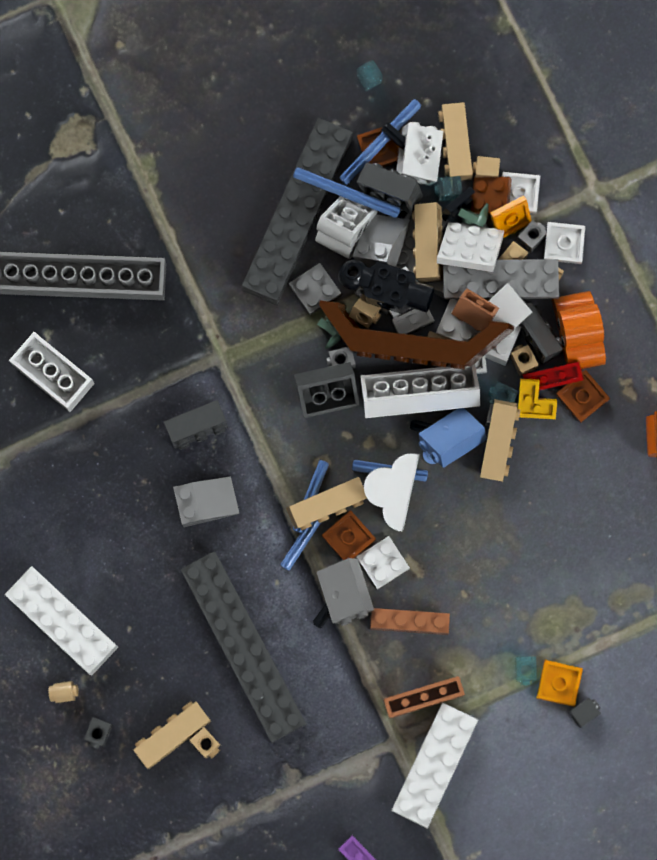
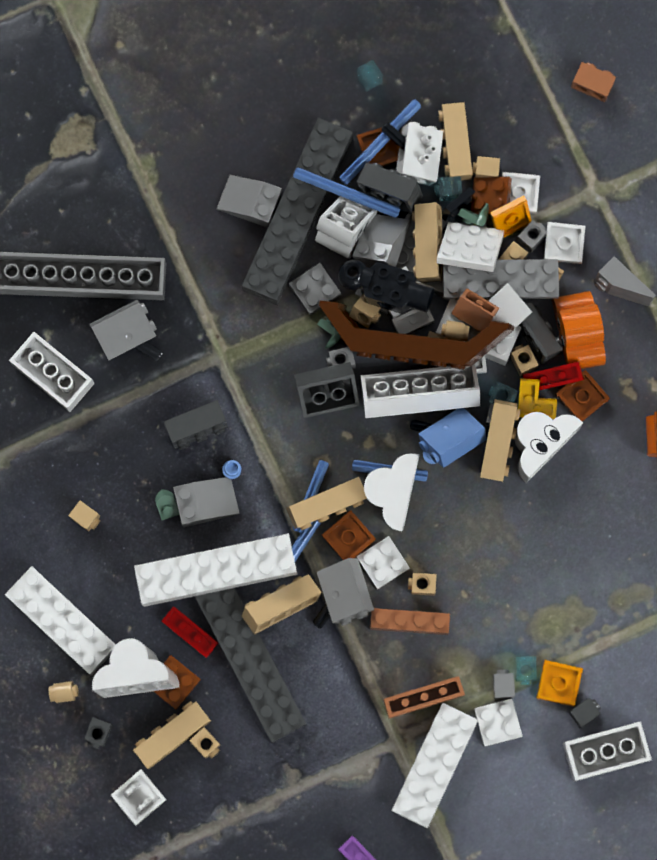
none -> tan brick [68,501,100,531]
none -> light grey piece [90,300,163,361]
none -> white brick [92,639,179,698]
none -> white plate [111,769,166,825]
none -> white brick [134,534,297,607]
none -> dark orange plate [154,655,201,710]
none -> sand green plate [155,489,180,520]
none -> red plate [161,606,219,659]
none -> light grey slope [217,175,283,228]
none -> light blue plate [222,460,241,479]
none -> tan brick [242,574,321,635]
none -> tan brick [408,573,436,596]
none -> tan brick [441,320,470,341]
none -> white plate [474,699,523,747]
none -> light grey brick [493,670,515,699]
none -> white brick [515,412,583,483]
none -> white brick [562,722,652,781]
none -> nougat brick [571,62,616,102]
none -> light grey slope [594,256,656,307]

